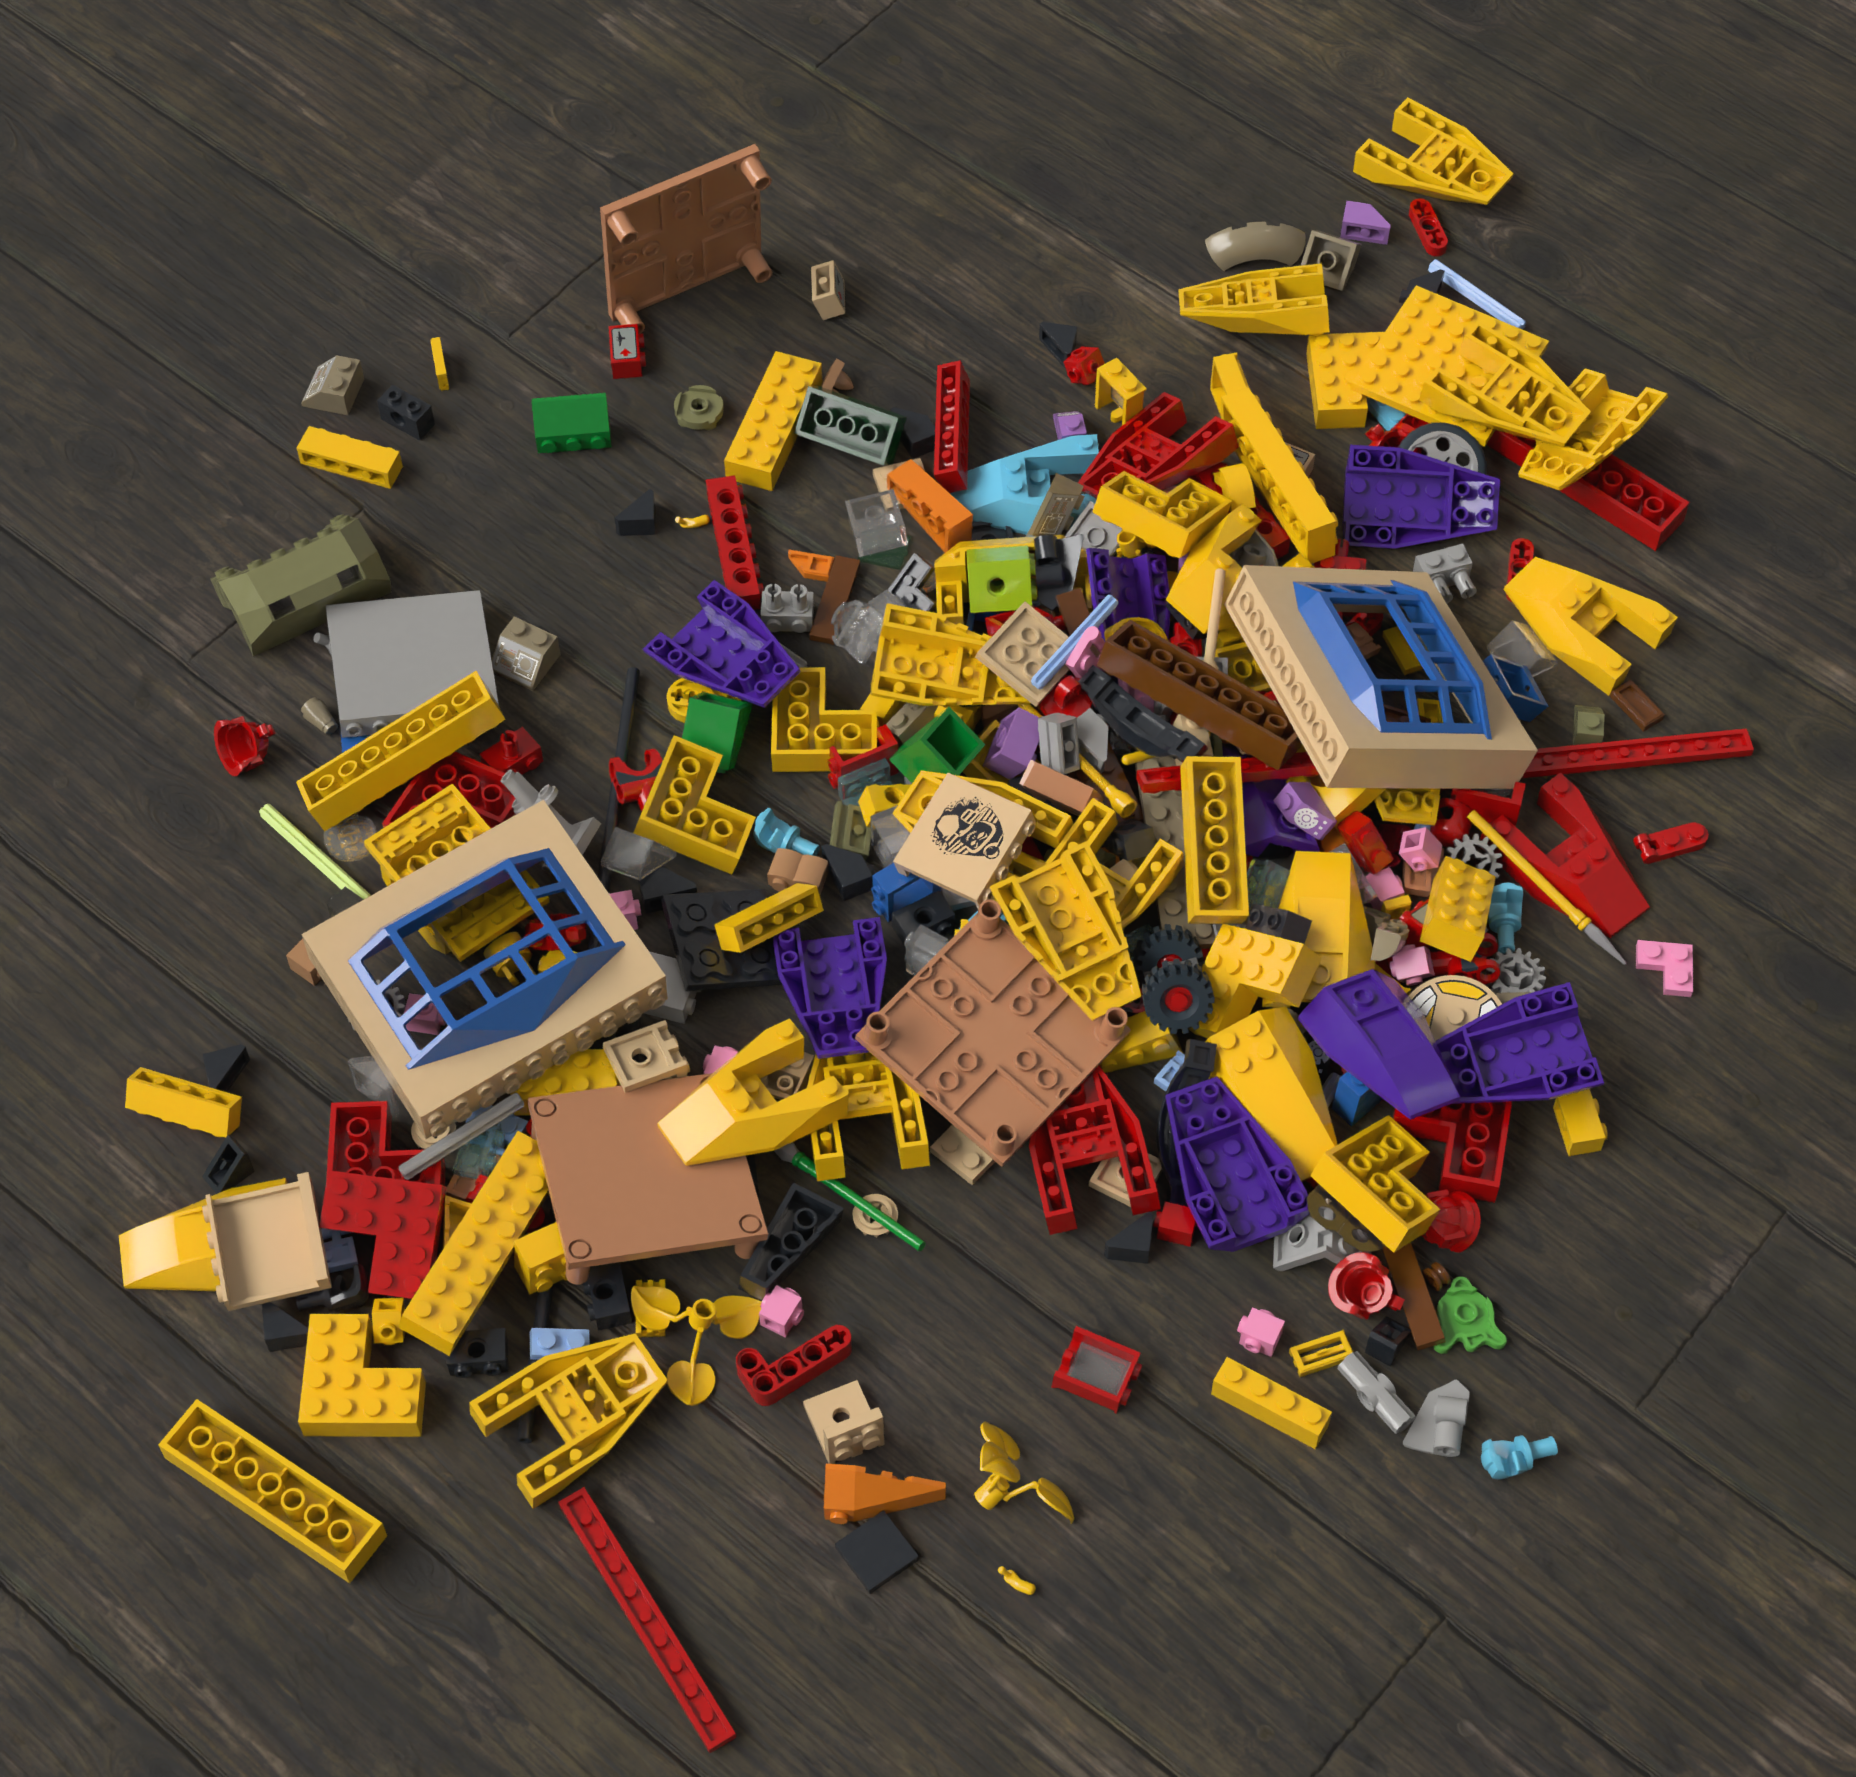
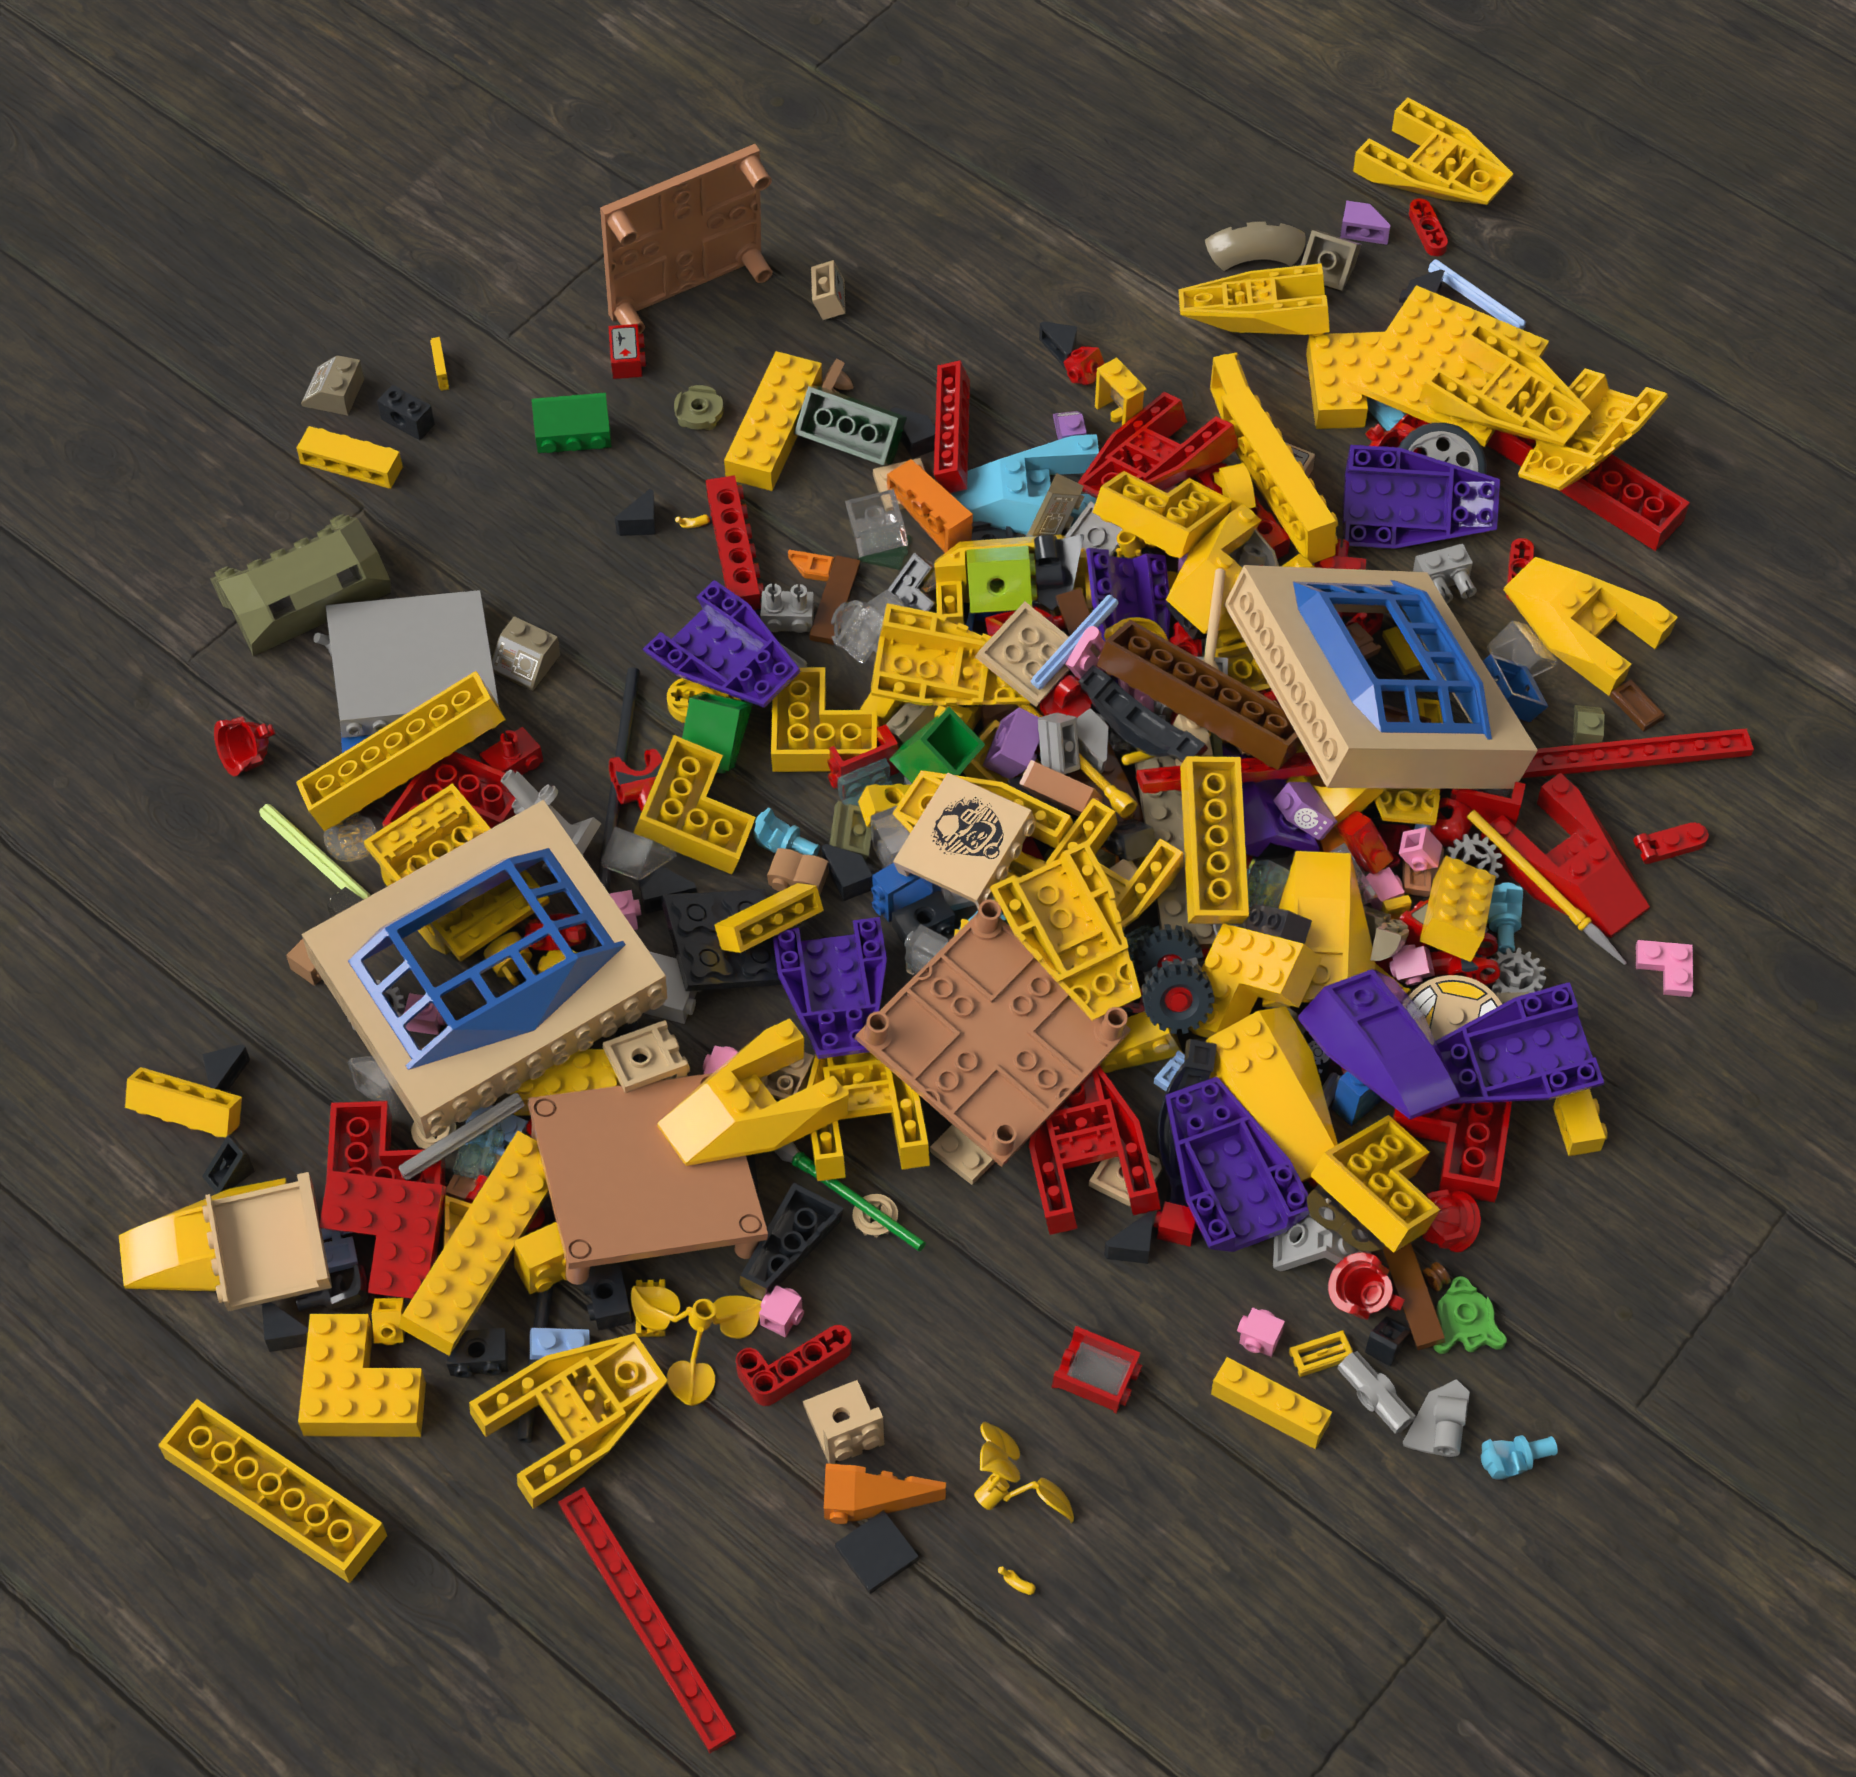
dark tan cone [301,697,338,735] -> none

